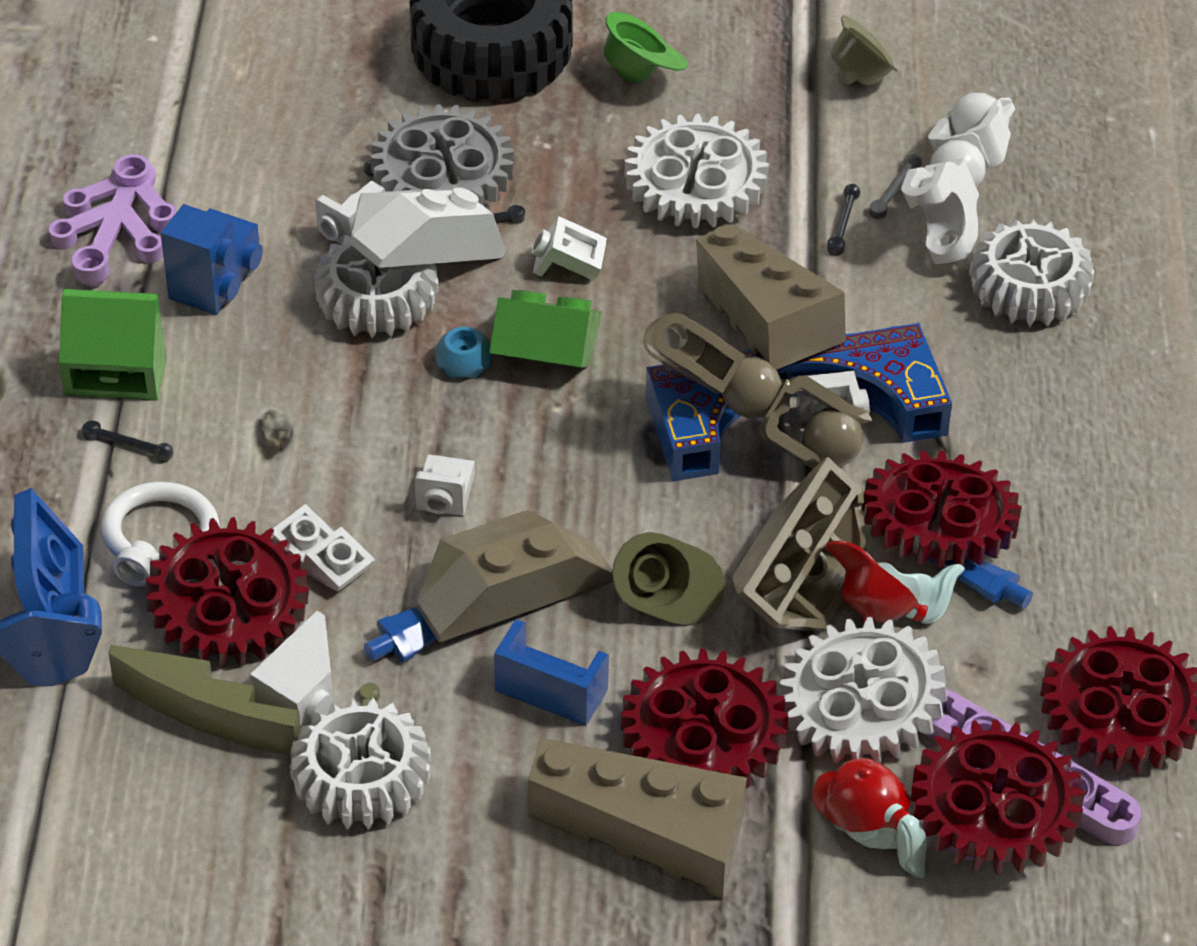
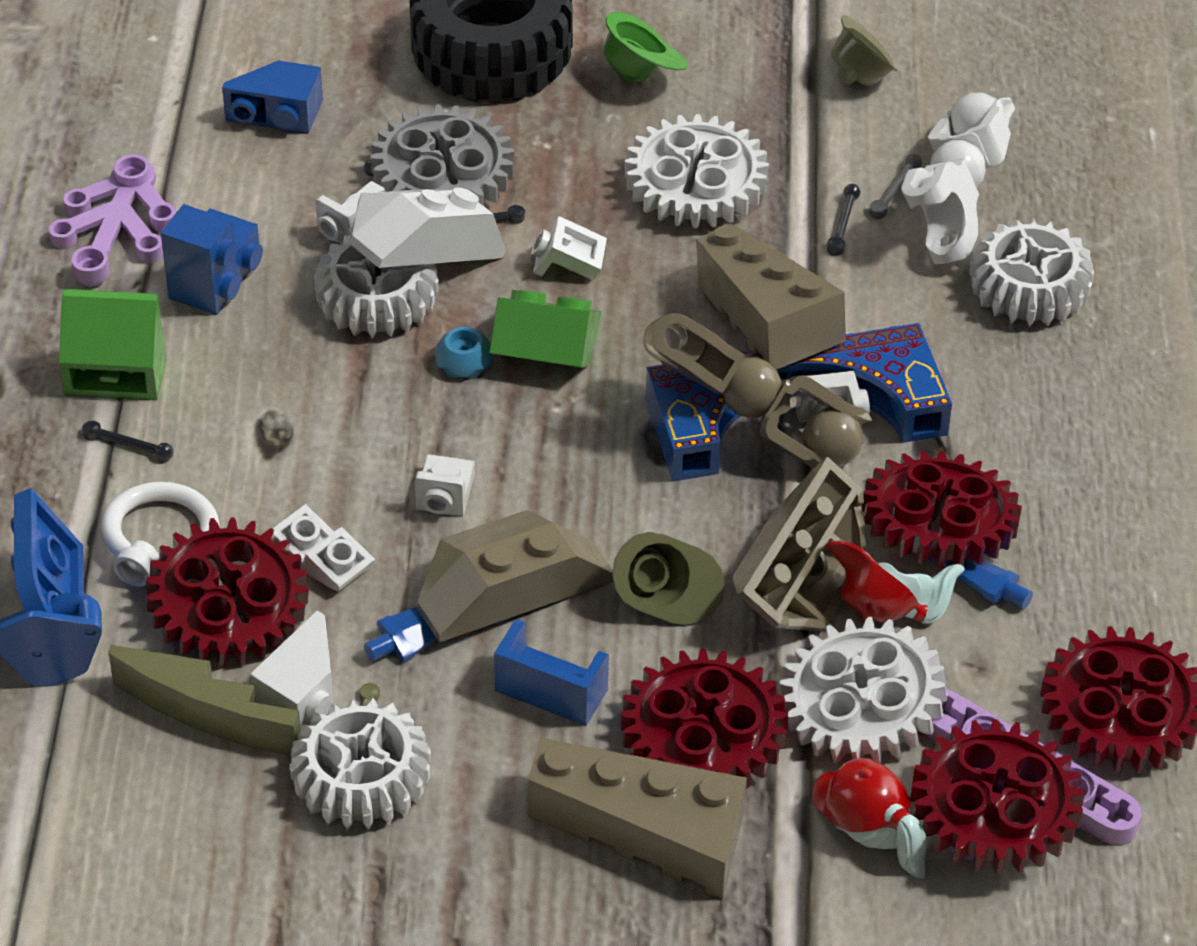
none -> blue slope [222,60,323,134]

